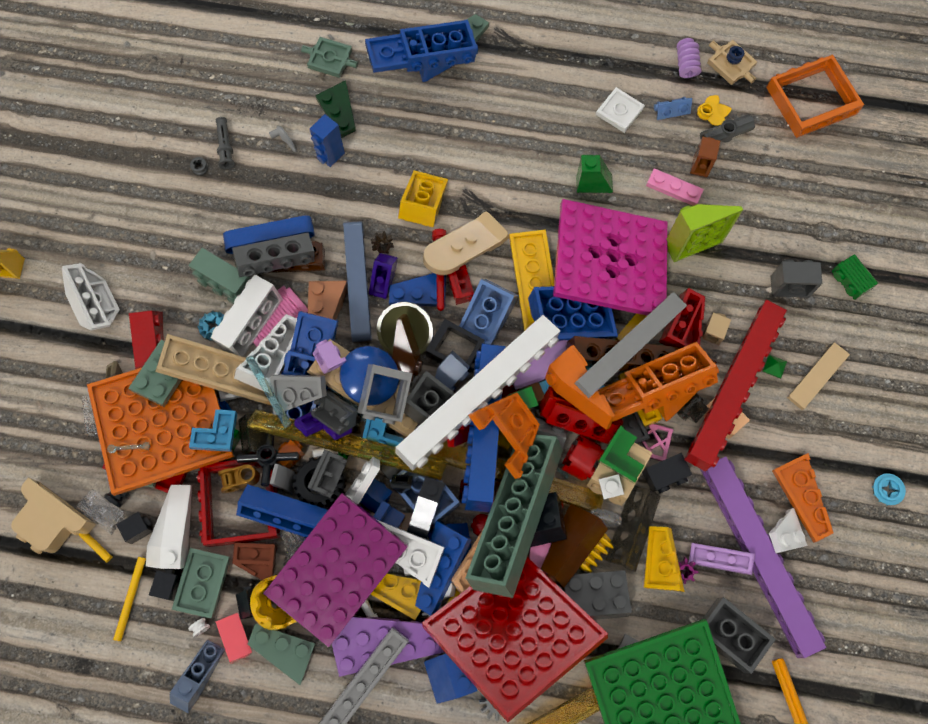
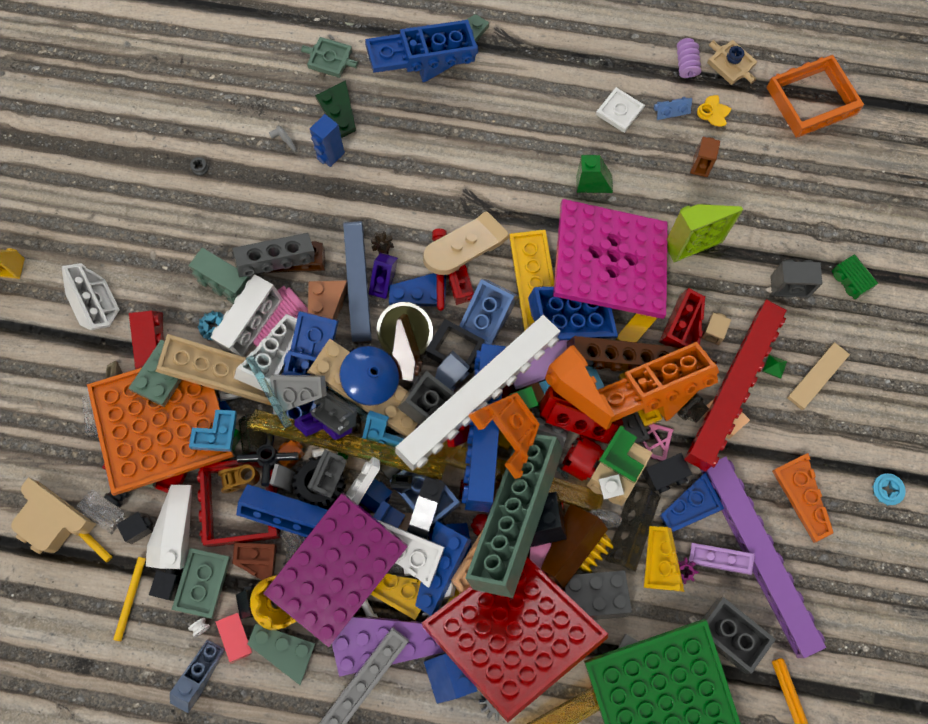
clear light blue hinge [107,442,150,453] -> none
dark grey pin [216,117,235,169] -> none
blue beam [223,215,315,254] -> none
lavender brick [312,340,346,374] -> none
light grey window [358,364,413,425] -> none
yellow slope [398,170,448,227] -> none
light grey tile [574,292,687,398] -> none
bright pink plate [646,168,704,206] -> none
dark grey piece [700,115,755,143] -> none
white wing [769,508,807,553] -> none
none -> blue wing [660,472,724,532]

